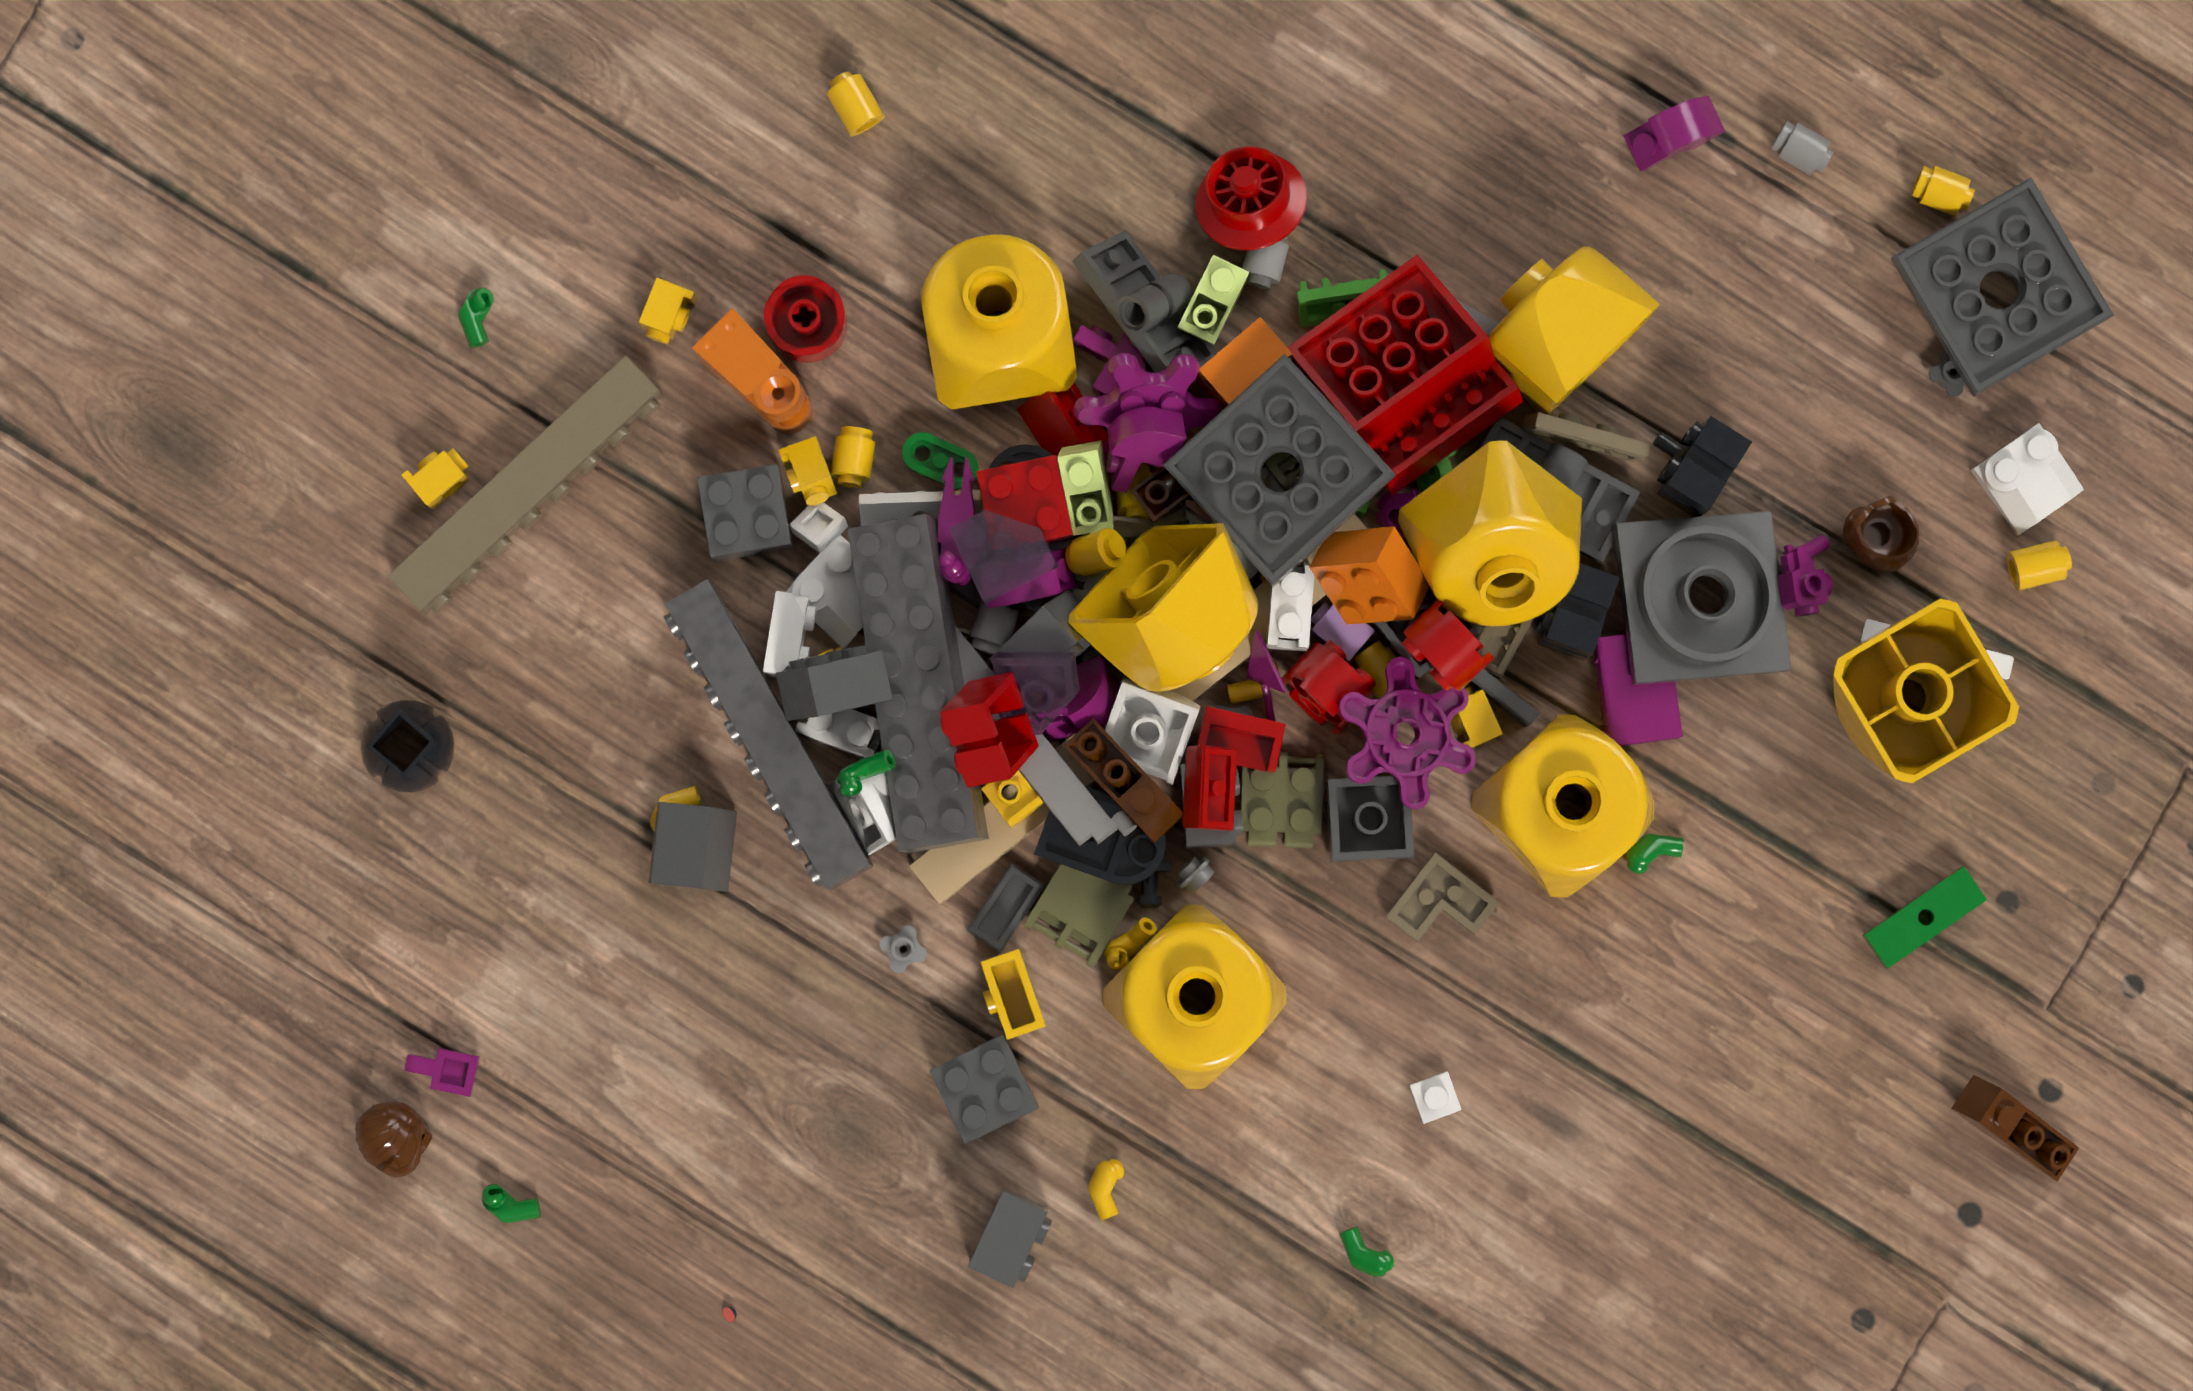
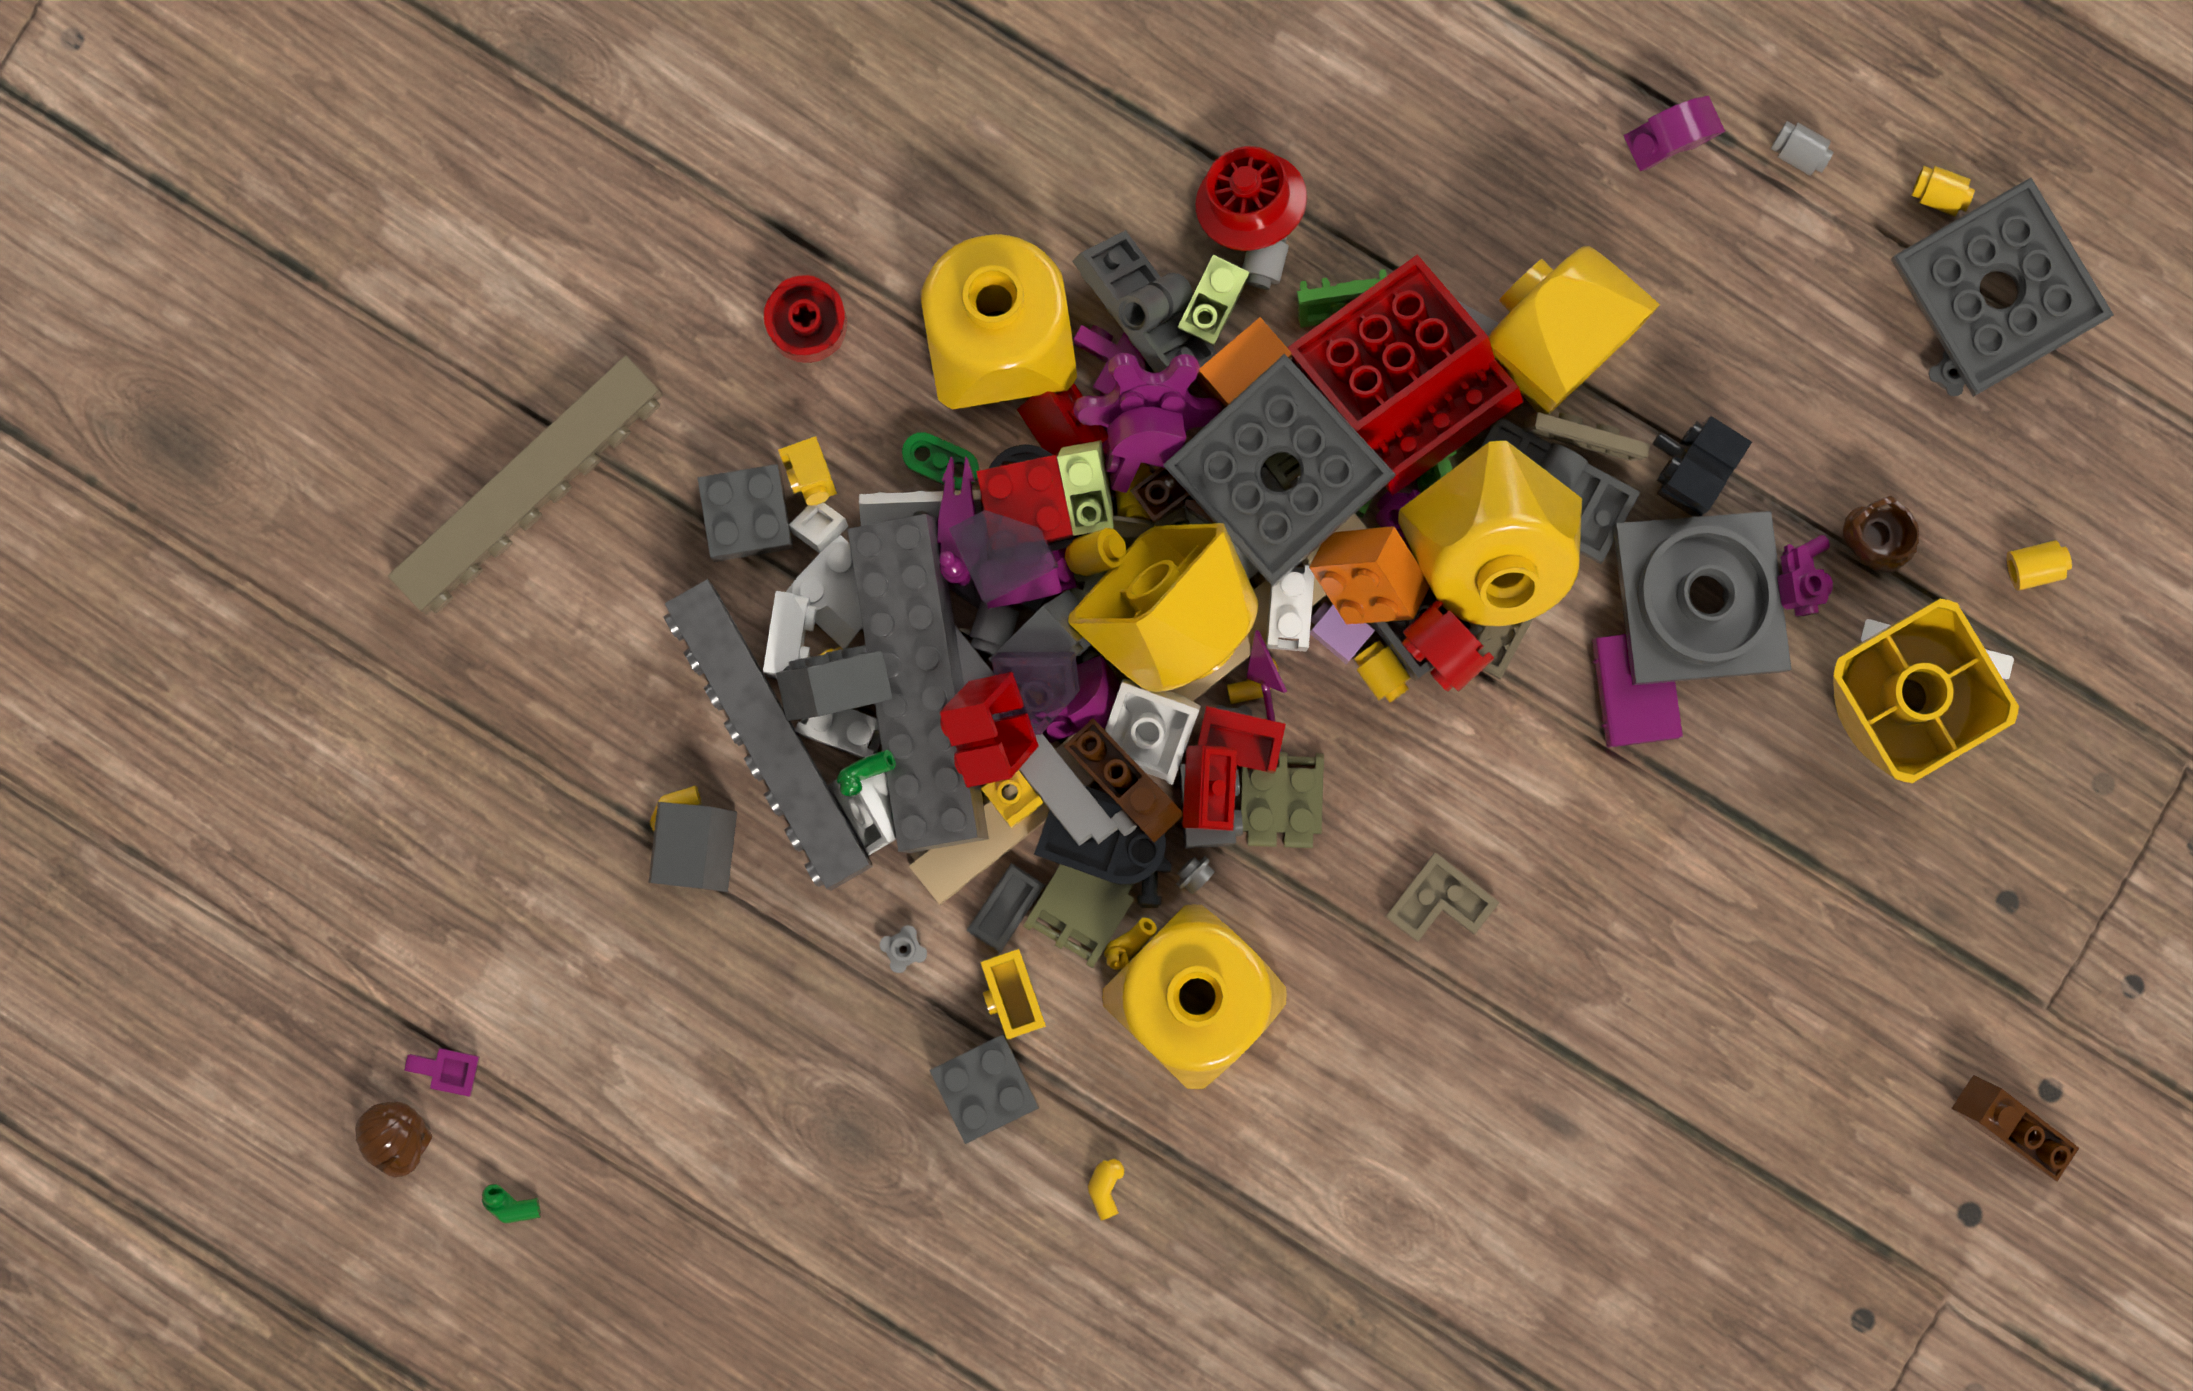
black piece [360,700,455,793] -> none
yellow brick [402,448,470,510] -> none
green arm [458,287,494,349] -> none
yellow brick [639,278,698,345] -> none
orange piece [692,308,813,434] -> none
coral piece [723,1306,737,1322] -> none
yellow brick [826,71,885,136] -> none
yellow brick [831,426,876,488] -> none
dark grey brick [968,1188,1052,1288] -> none
red brick [1281,640,1376,734] -> none
dark grey brick [1325,776,1414,863] -> none
magenta plate [1338,657,1476,810] -> none
green arm [1339,1226,1394,1277] -> none
white plate [1408,1071,1462,1124] -> none
yellow brick [1450,687,1503,748] -> none
dark grey tile [1469,669,1540,727] -> none
yellow piece [1471,714,1655,898] -> none
black brick [1535,563,1620,661] -> none
green arm [1627,834,1684,874] -> none
green tile [1862,866,1987,969] -> none
white slope [1970,423,2084,536] -> none

